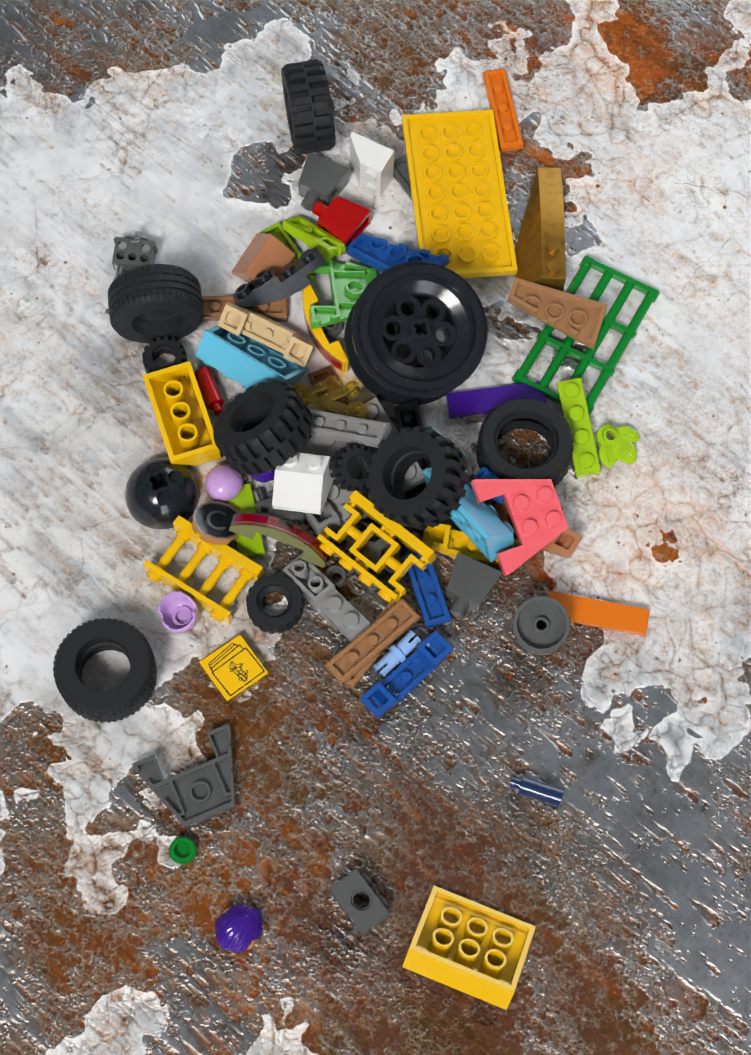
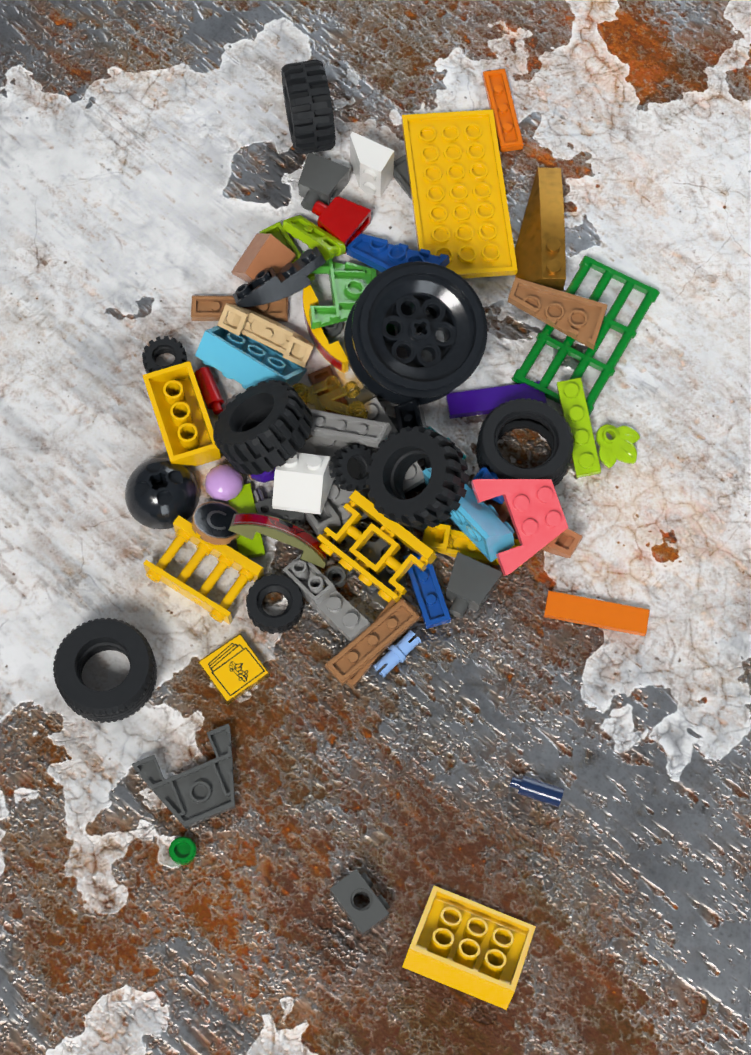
black tyre [108,264,204,343] -> none
dark grey piece [112,231,158,279] -> none
lavender hair [157,591,199,633] -> none
dark purple hair [215,905,262,953] -> none
blue slope [359,630,454,719] -> none
dark grey wheel [512,596,570,656] -> none

